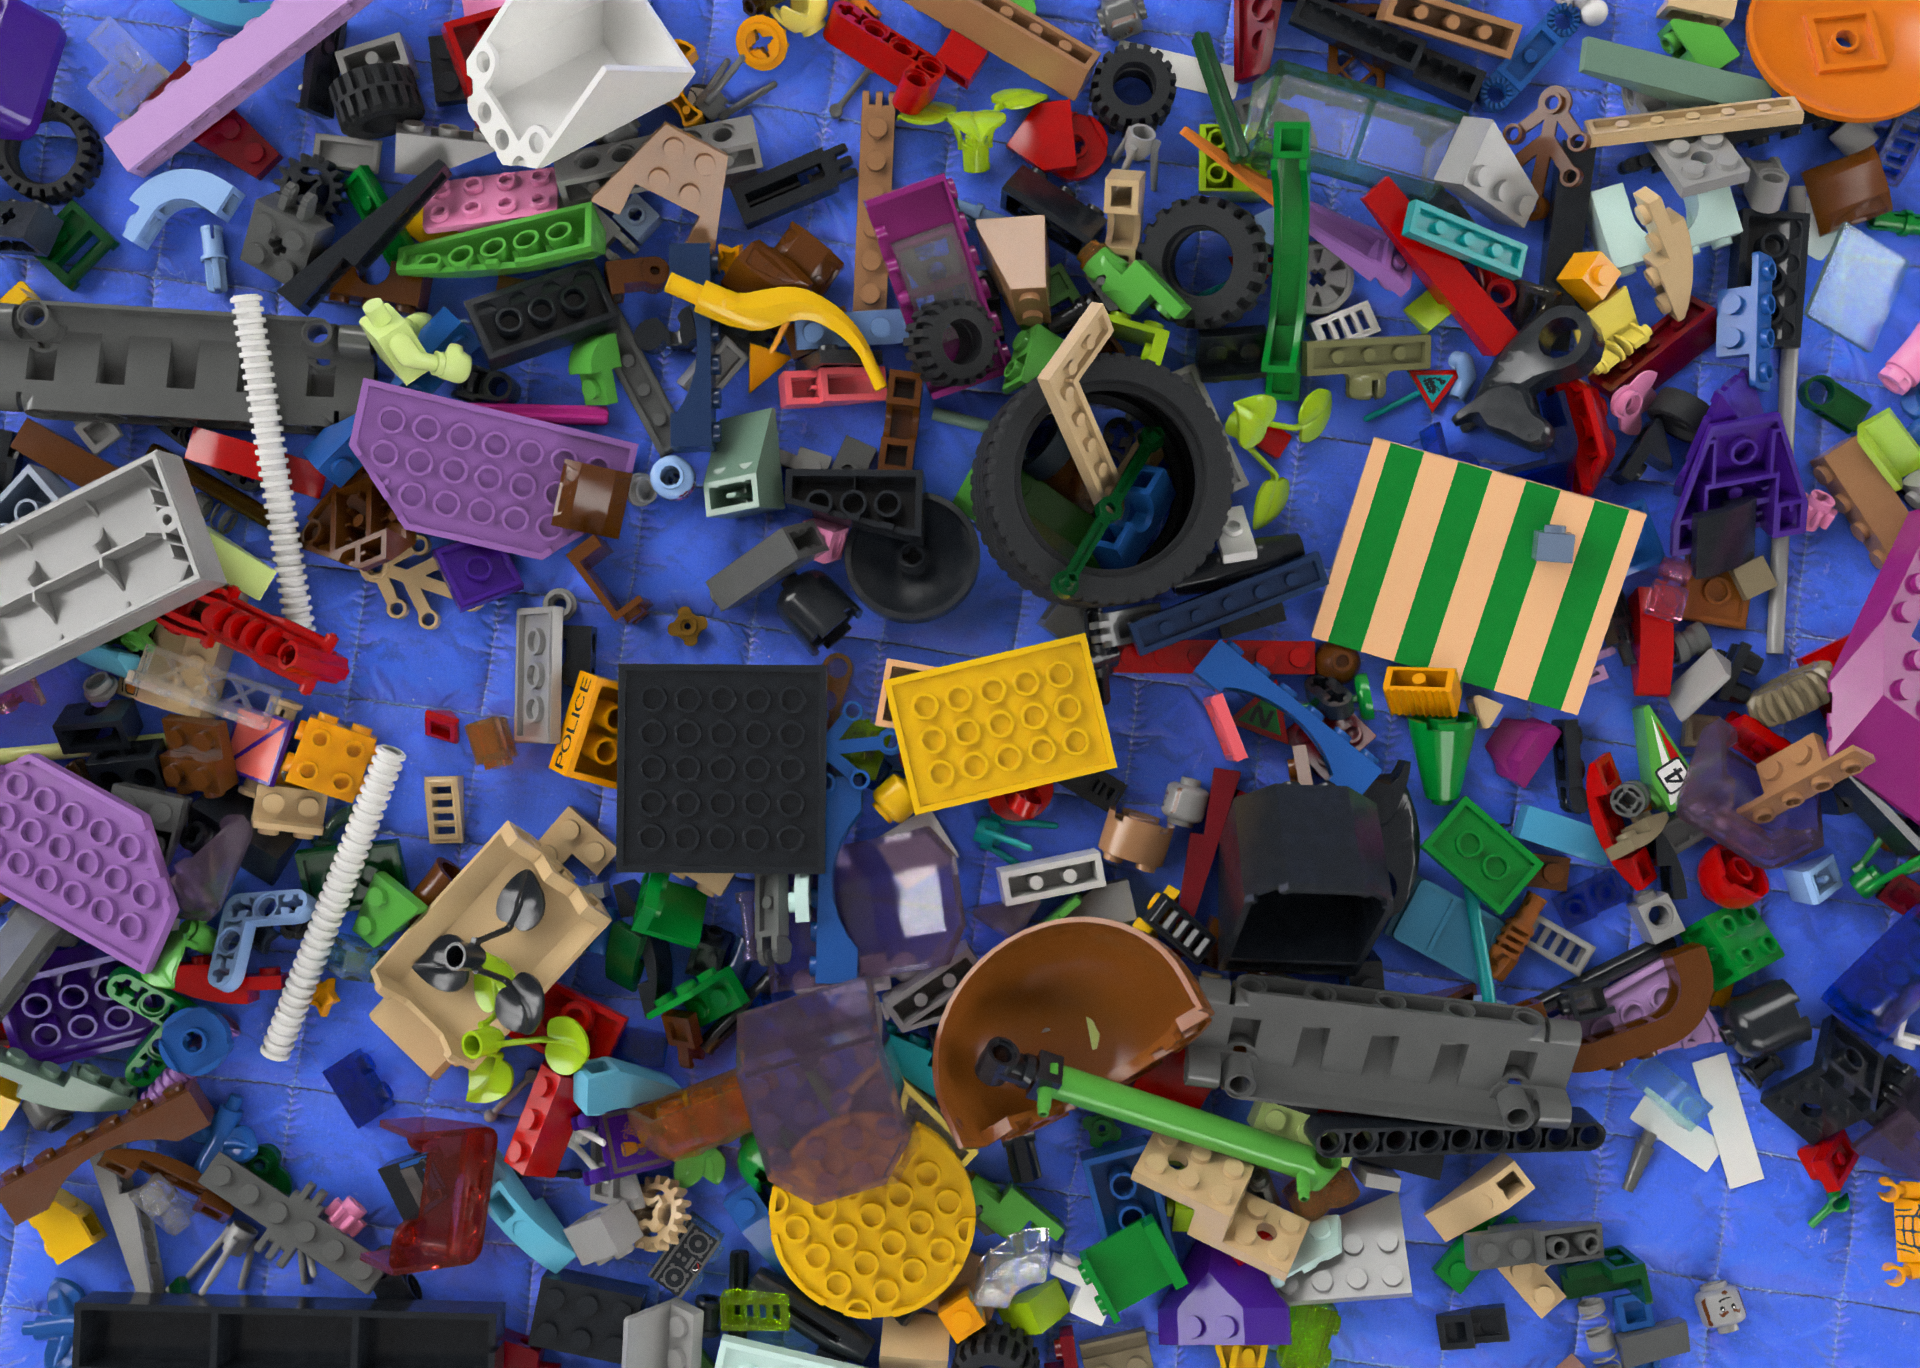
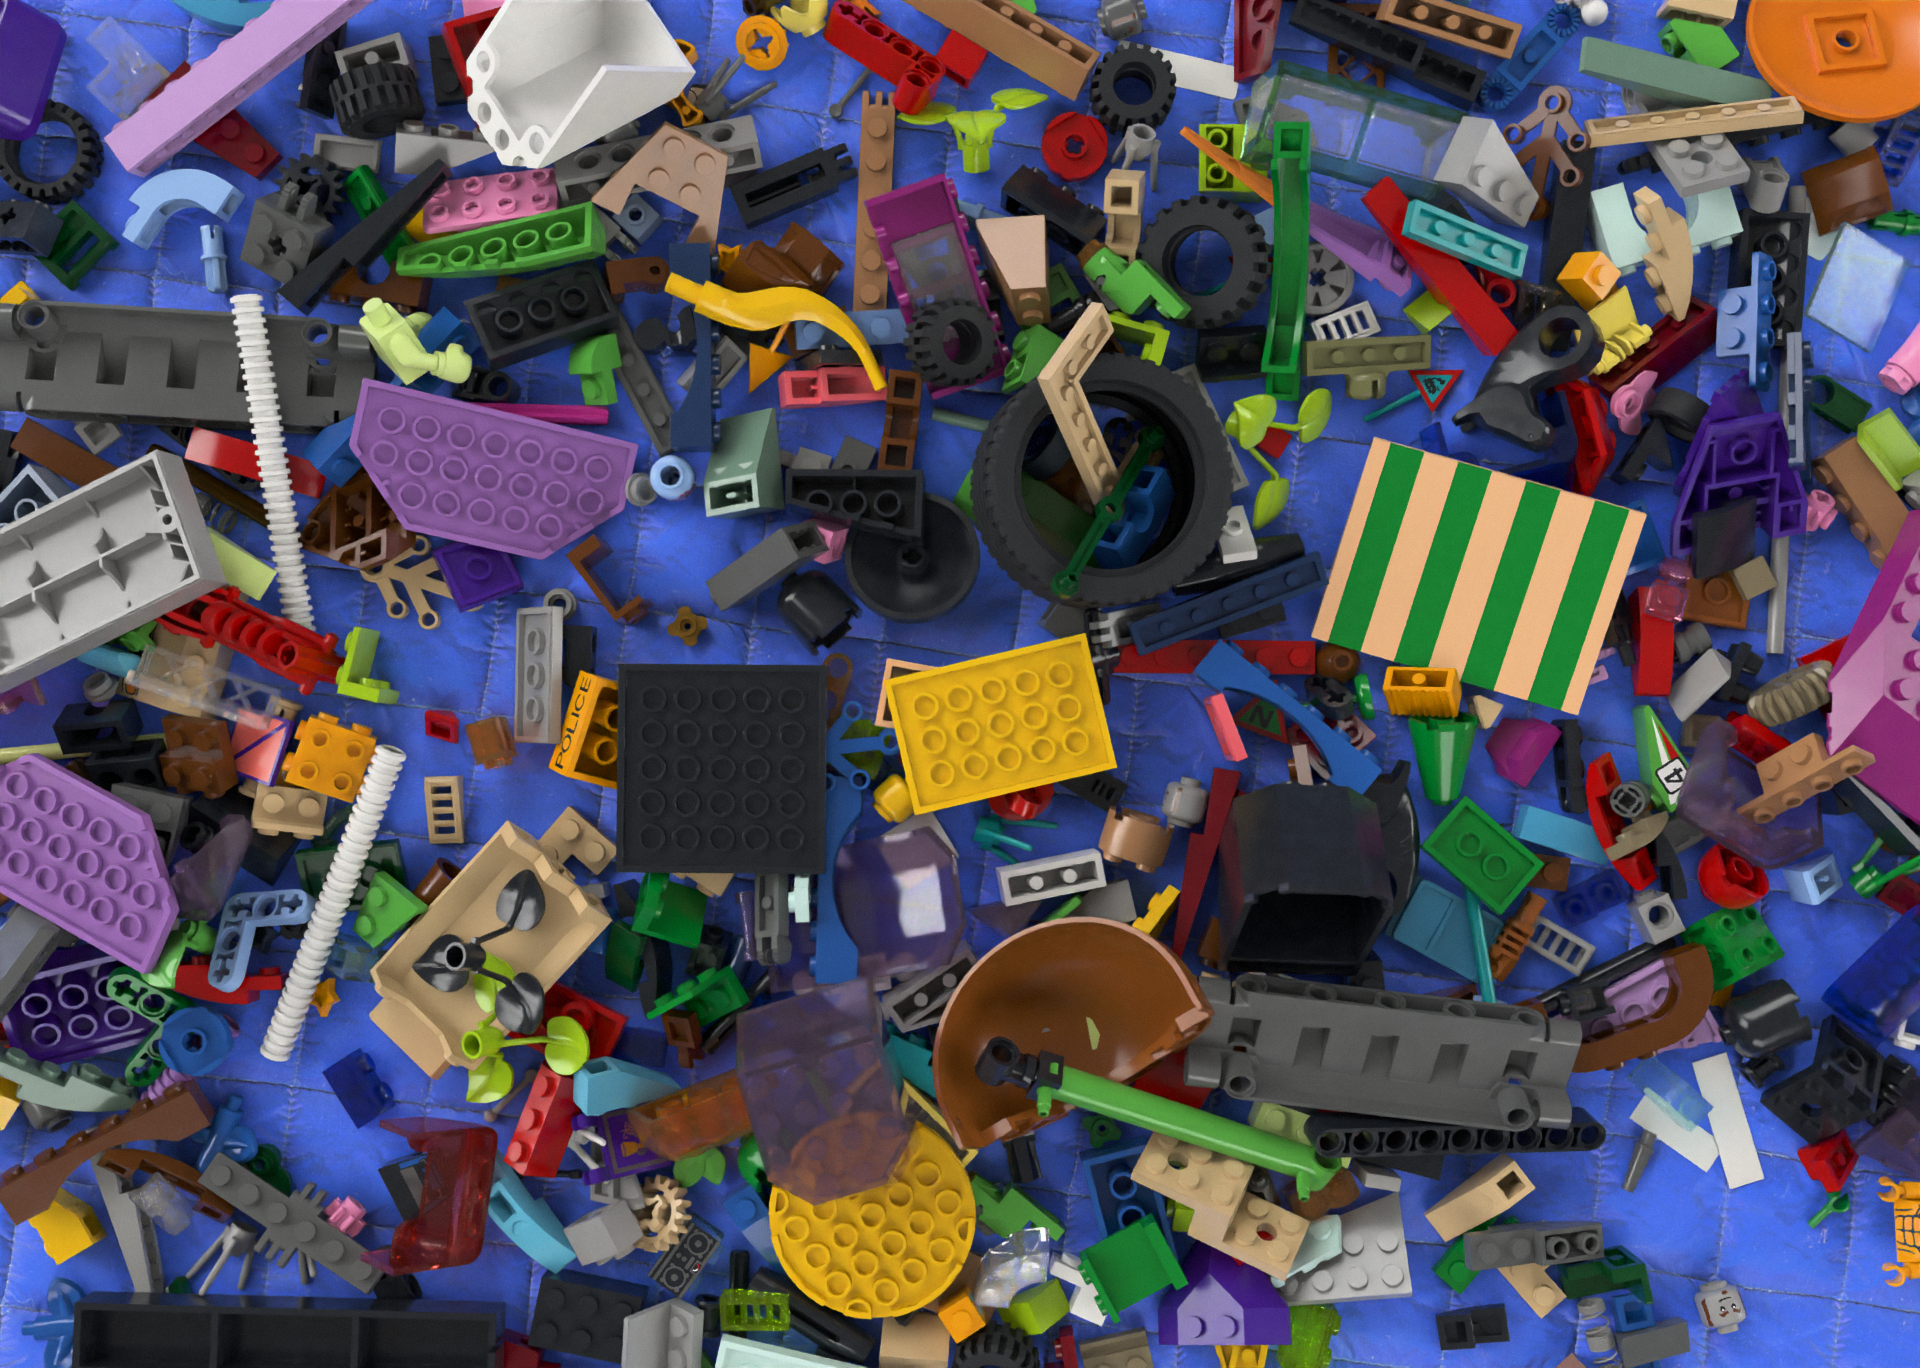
reddish brown slope [551,459,633,539] -> none
red slope [1006,99,1077,173] -> none
black slope [1142,892,1217,965] -> none
dark green axle [1191,31,1250,165] -> none
medium blue arm [1448,351,1477,403] -> none
sand blue plate [1531,524,1575,563] -> none
none -> lime bracket [336,626,400,704]
none -> dark blue wing [1787,332,1815,484]

